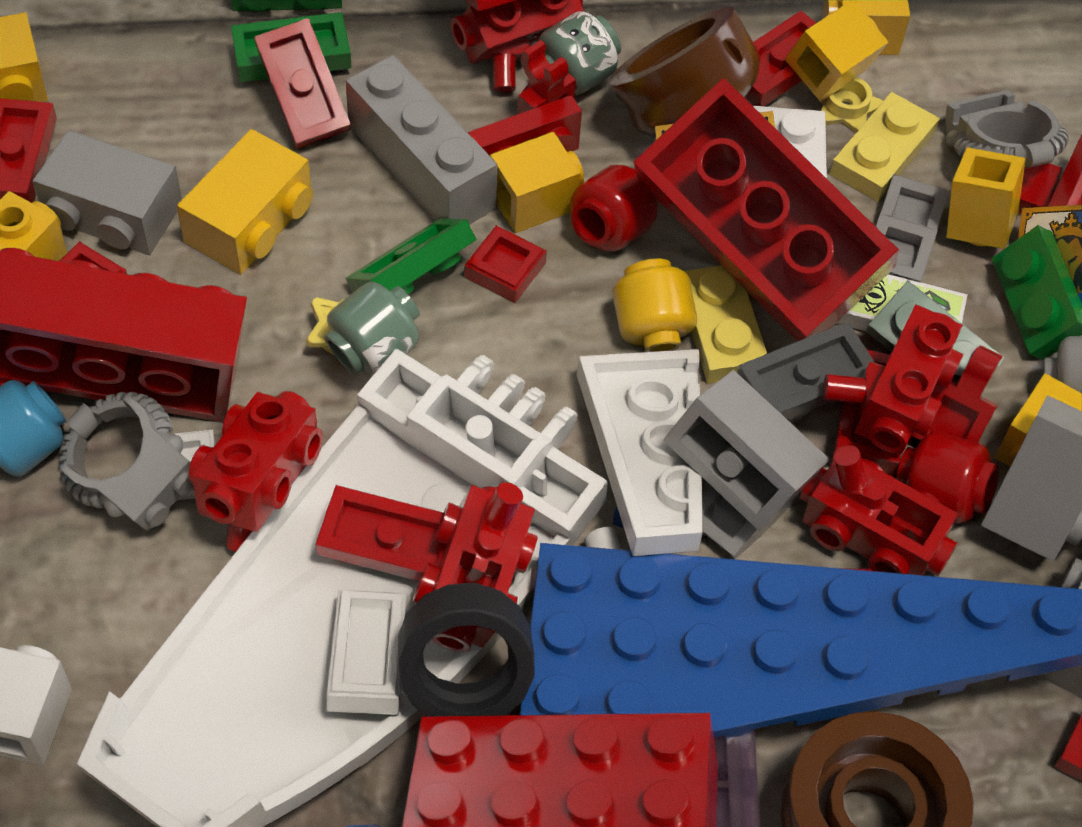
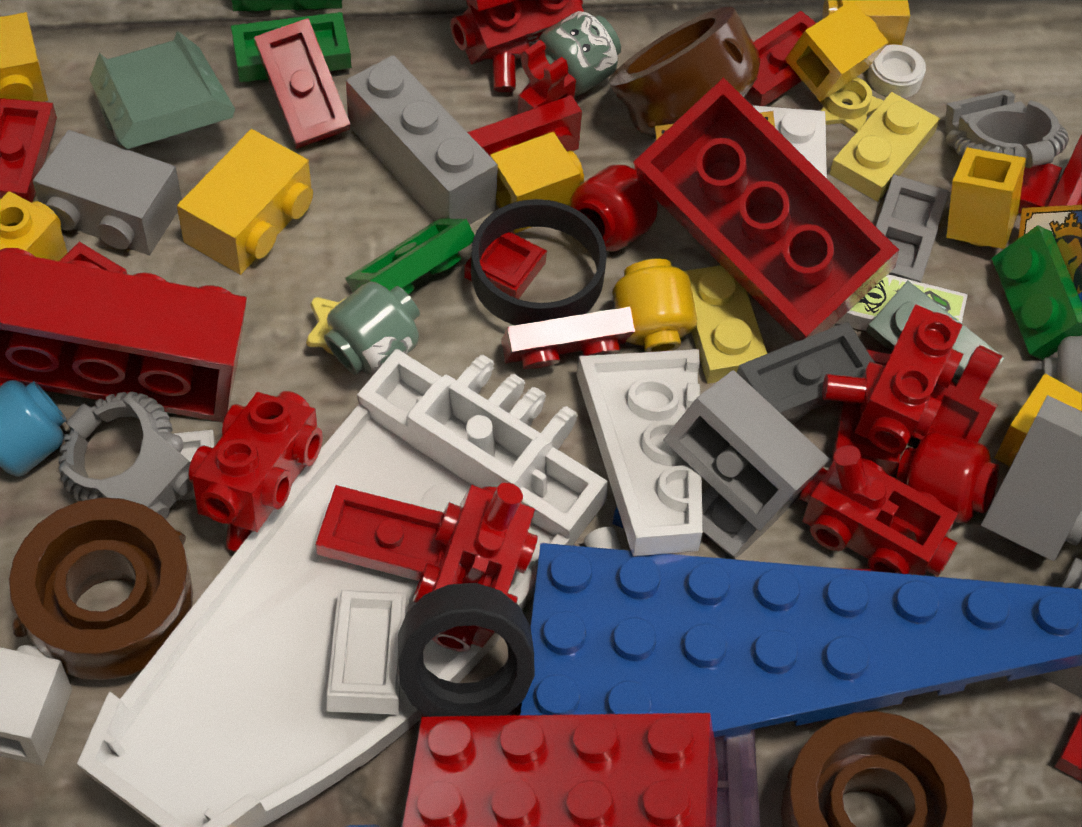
none -> reddish brown piece [9,498,194,681]
none -> sand green slope [89,31,235,149]
none -> black tyre [471,199,607,326]
none -> plate [501,307,635,369]
none -> white tile [867,45,926,98]

